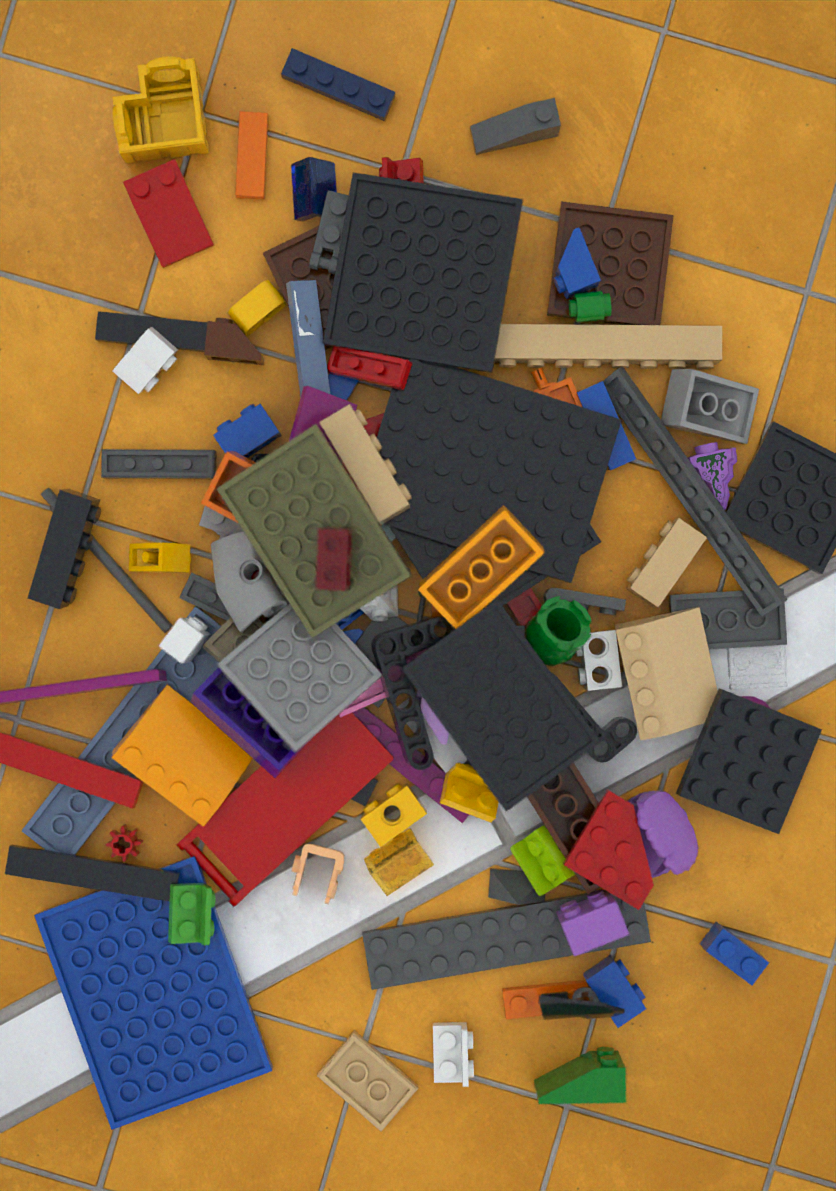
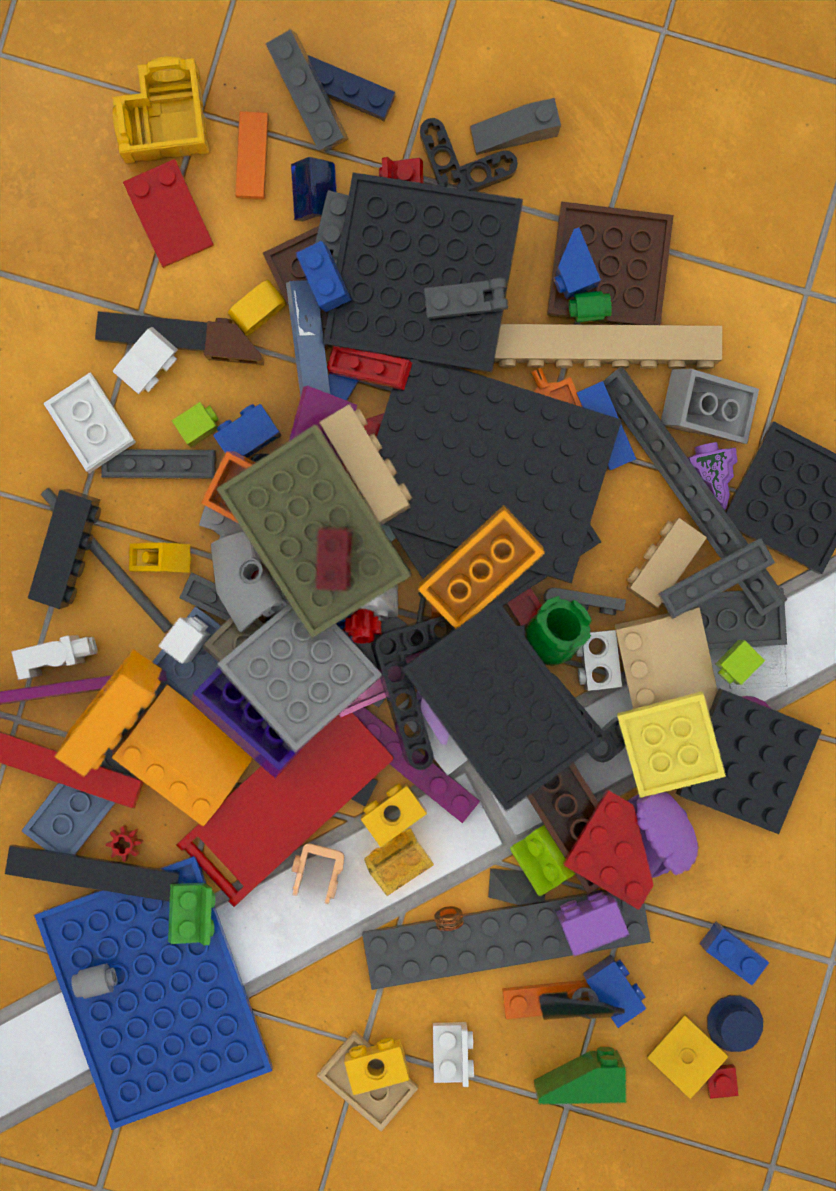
yellow bracket [440,763,499,823] -> none
none -> white hips [12,635,98,680]
none -> white tile [43,372,136,473]
none -> light orange brick [55,649,162,776]
none -> light grey brick [72,963,117,999]
none -> lime brick [172,402,219,448]
none -> dark grey brick [265,29,349,152]
none -> blue brick [296,241,351,312]
none -> yellow brick [344,1037,409,1096]
none -> red gear [345,609,381,644]
none -> black beam [420,118,518,192]
none -> dark grey plate [424,278,508,319]
none -> clear orange tile [434,906,464,931]
none -> light yellow plate [617,692,726,798]
none -> yellow plate [647,1015,729,1099]
none -> dark grey tile [658,538,775,619]
none -> dark blue piece [707,995,763,1052]
none -> red plate [707,1064,739,1099]
none -> lime brick [715,640,765,685]

